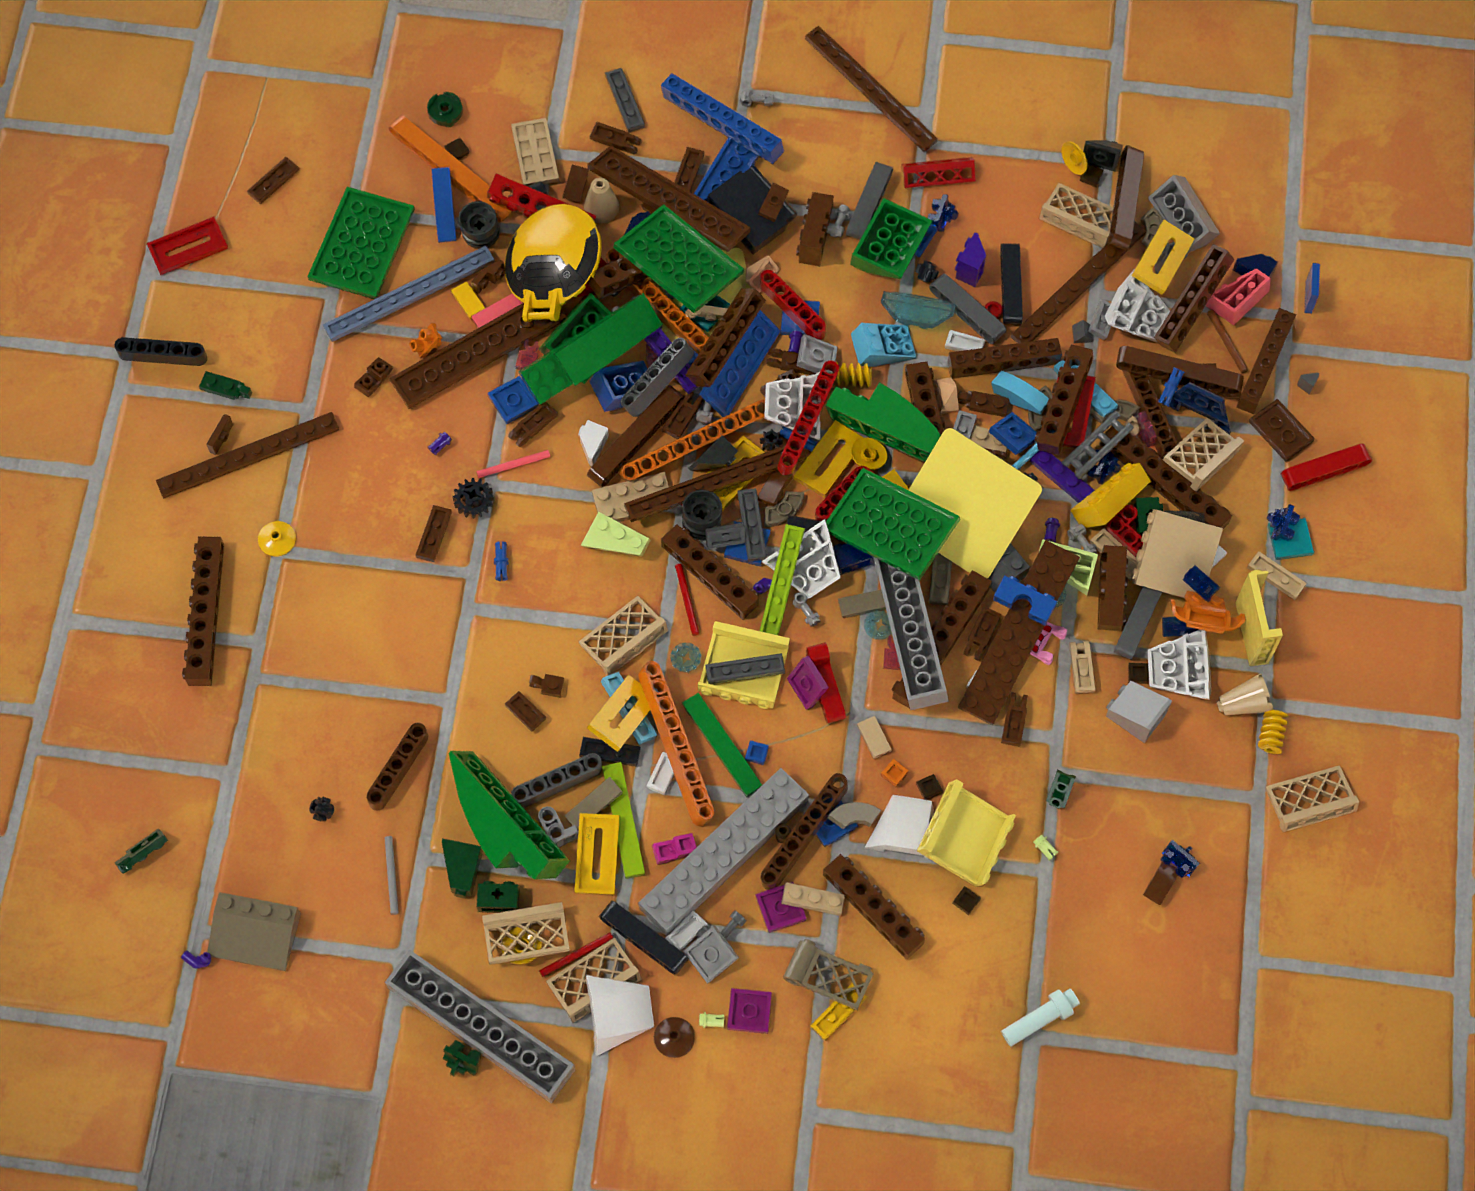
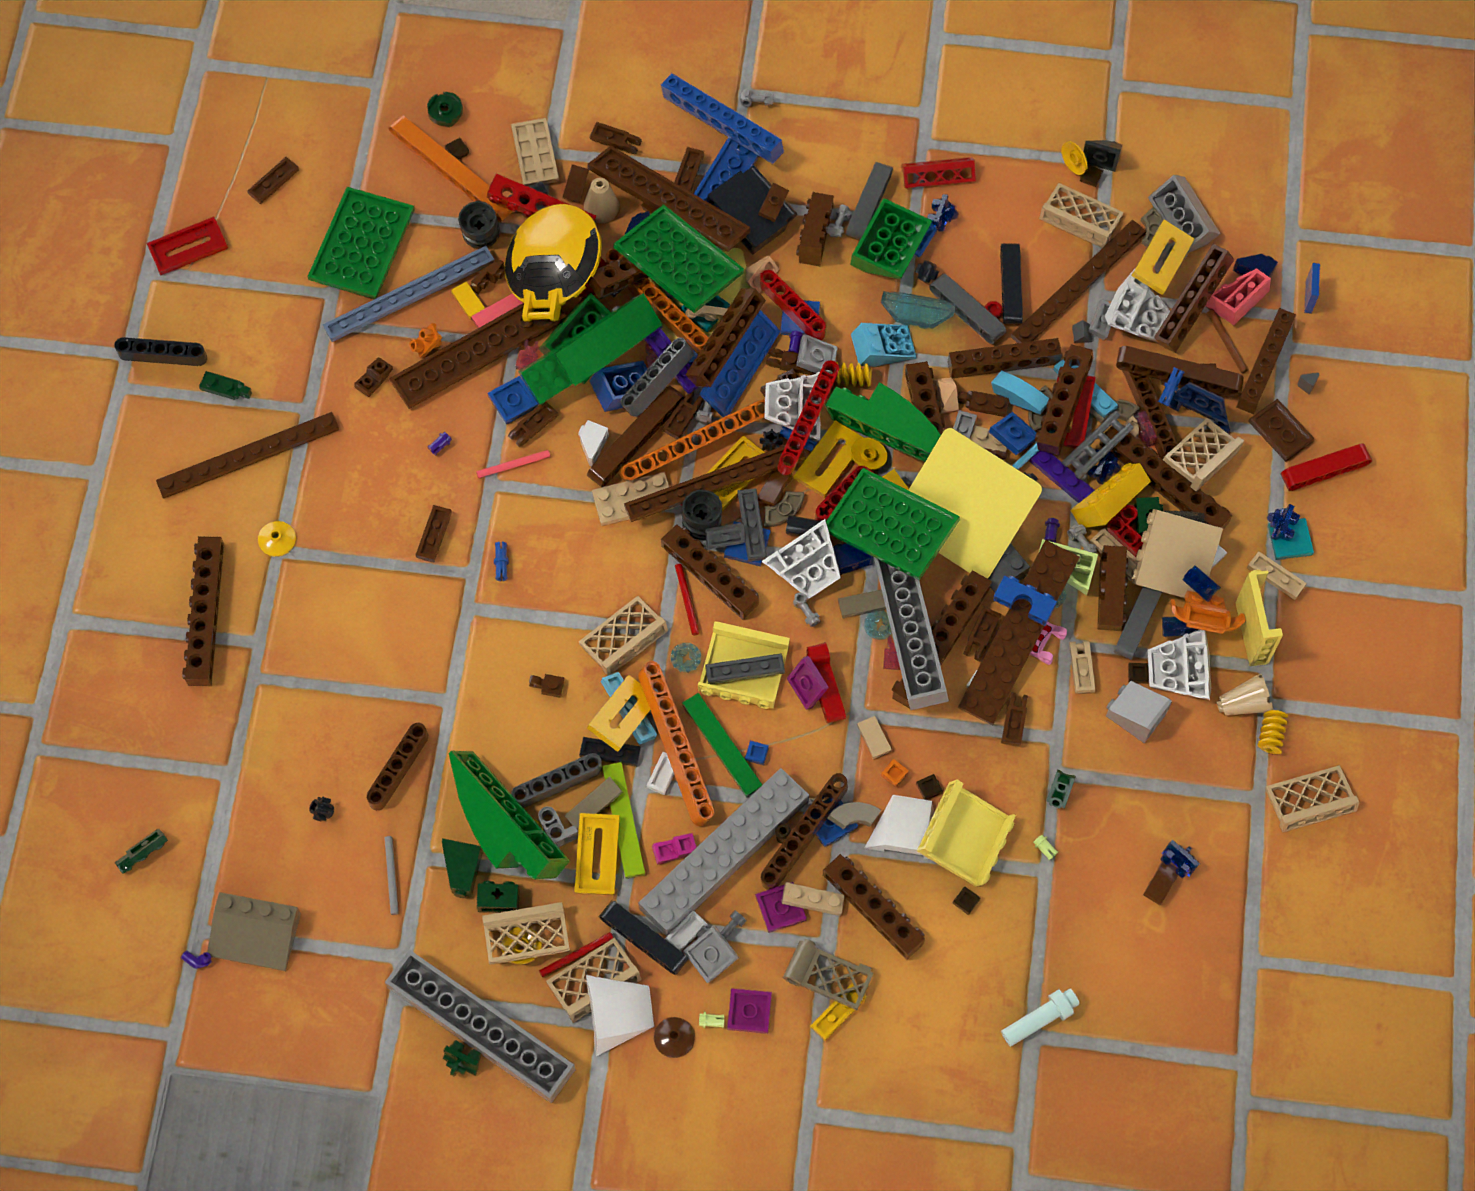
reddish brown plate [207,414,233,455] -> none
blue slope [432,167,456,243] -> none
black gear [452,478,494,519] -> none
reddish brown plate [505,691,546,732] -> none
yellowish green wedge [581,512,651,557] -> none
dark grey tile [605,68,645,132] -> none
pearl dark grey slope [689,435,738,471] -> none
dark purple arm [753,578,772,594] -> none
lime tile [760,524,805,636] -> none
reddish brown plate [805,26,938,152] -> none
dark tan tile [929,553,952,605] -> none
white tile [945,330,985,351] -> none
dark purple slope [955,232,986,287] -> none
reddish brown beam [1108,145,1144,250] -> none

